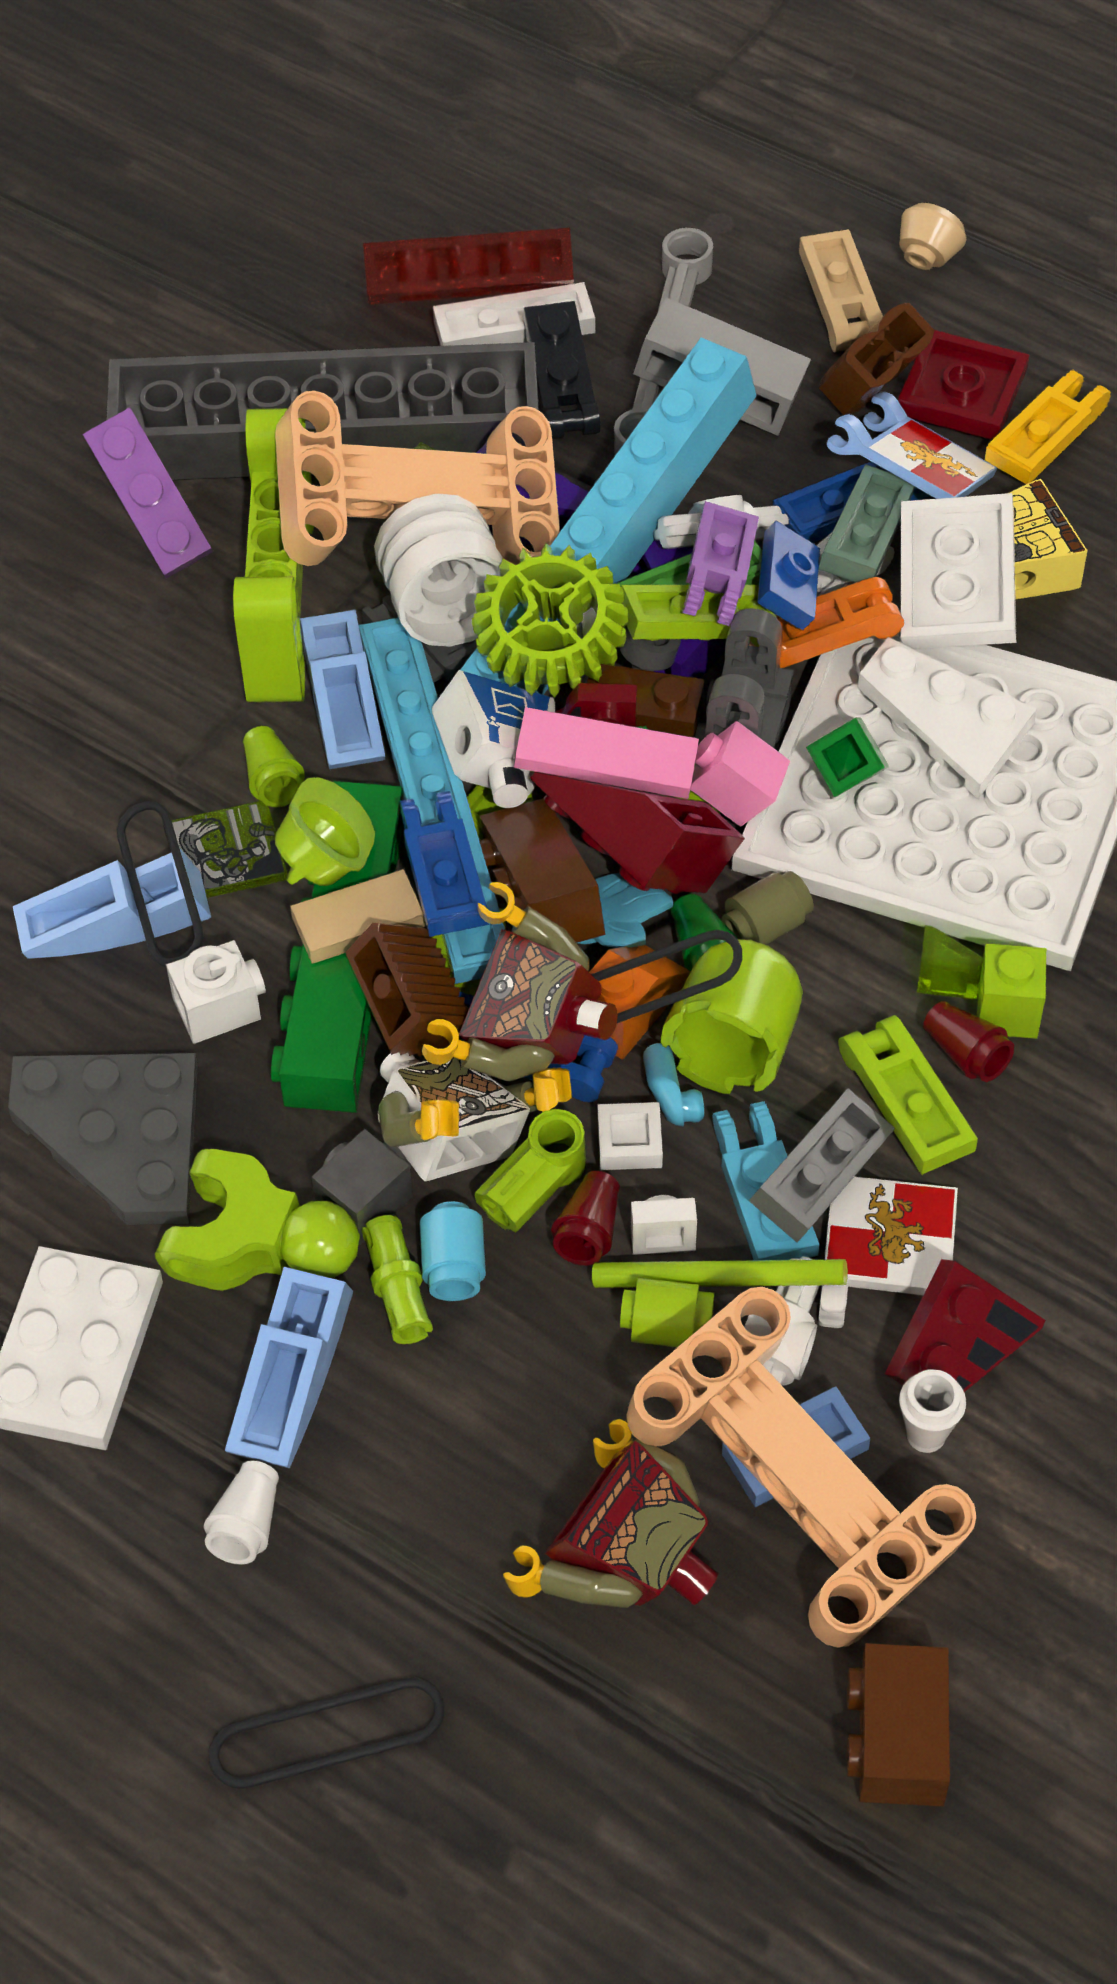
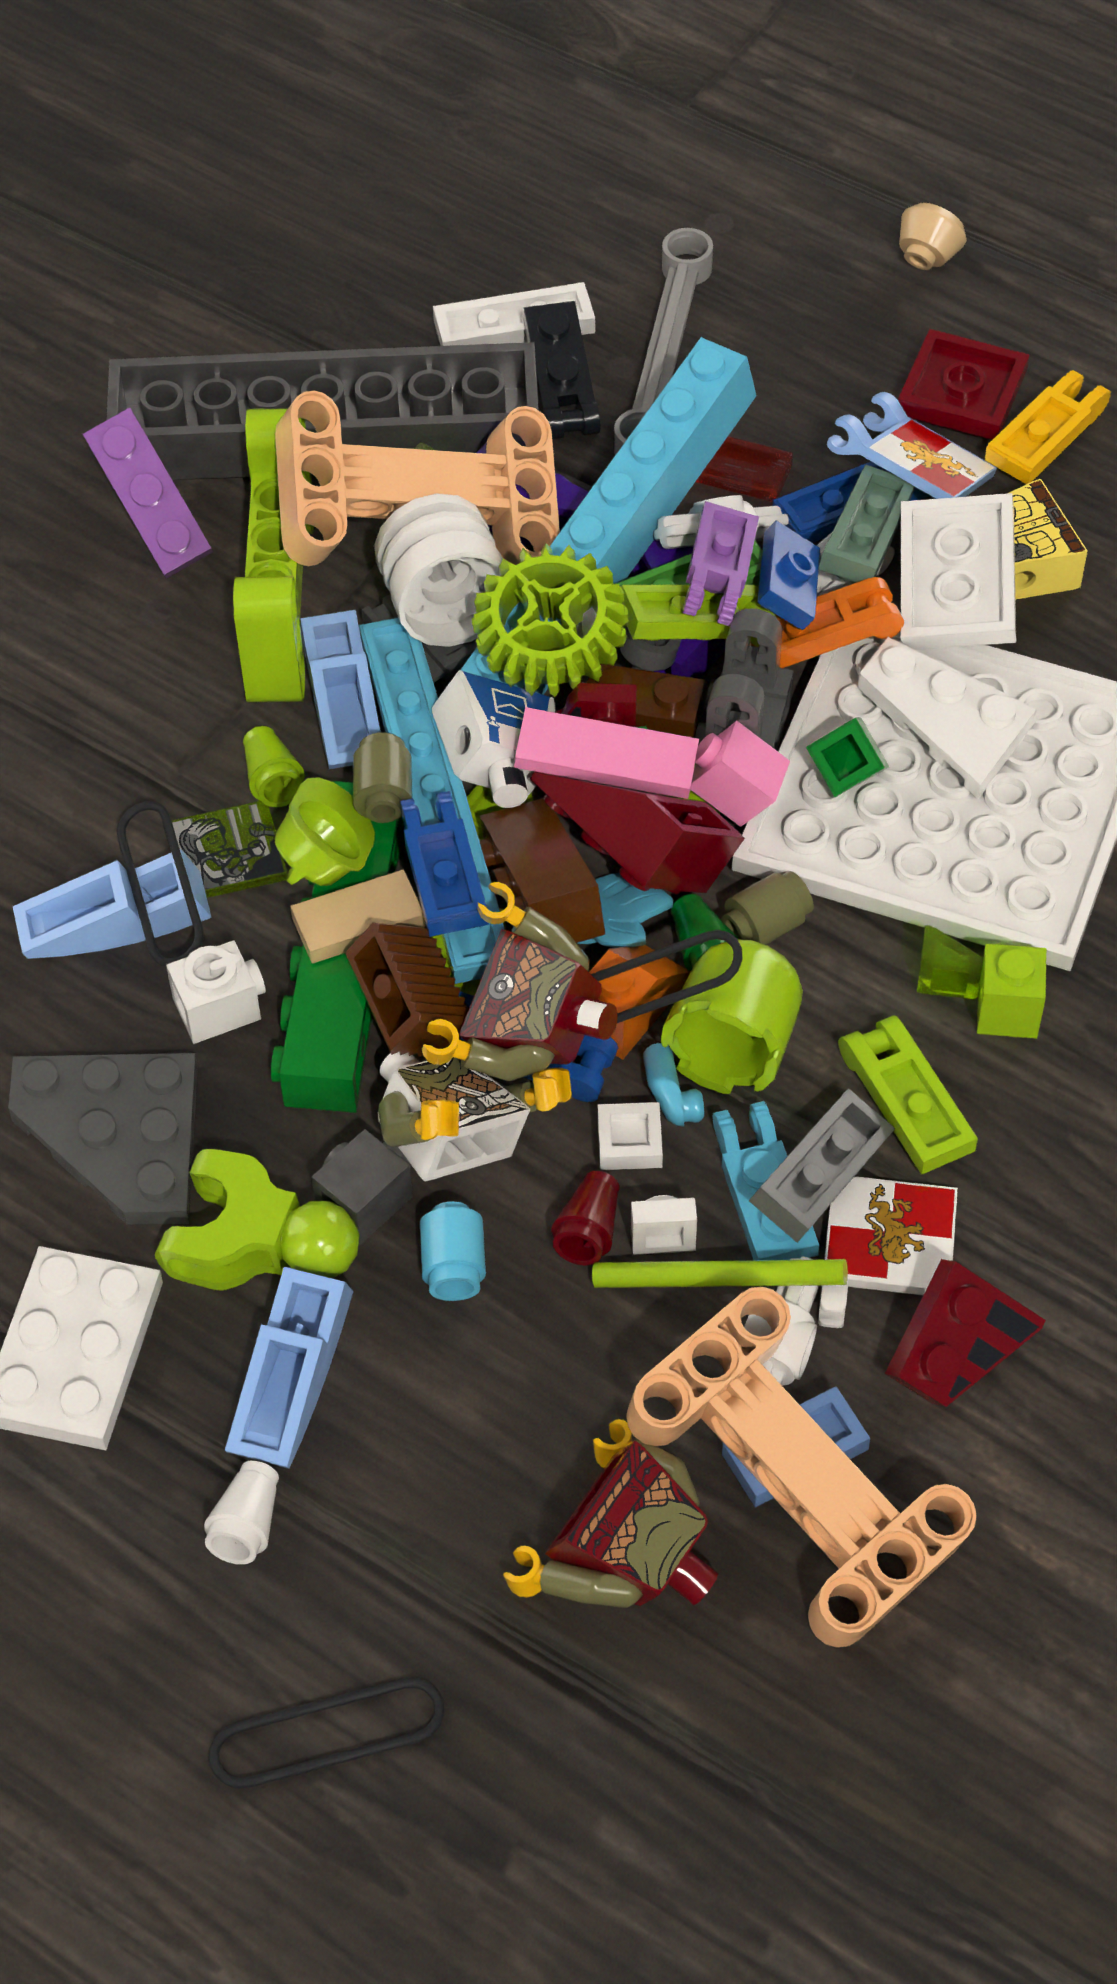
lime pin [361,1215,433,1344] -> none
clear red brick [363,228,574,305] -> none
lime piece [475,1109,586,1232] -> none
lime brick [620,1278,715,1347] -> none
light grey brick [633,297,811,436] -> none
tan plate [799,229,883,352] -> none
reddish brown brick [819,303,934,415] -> none
reddish brown piece [847,1643,950,1806] -> none
white cone [899,1369,966,1453] -> none
dark red cone [923,1001,1014,1082] -> none
none -> olive brick [353,732,412,823]
none -> clear red tile [696,436,793,502]

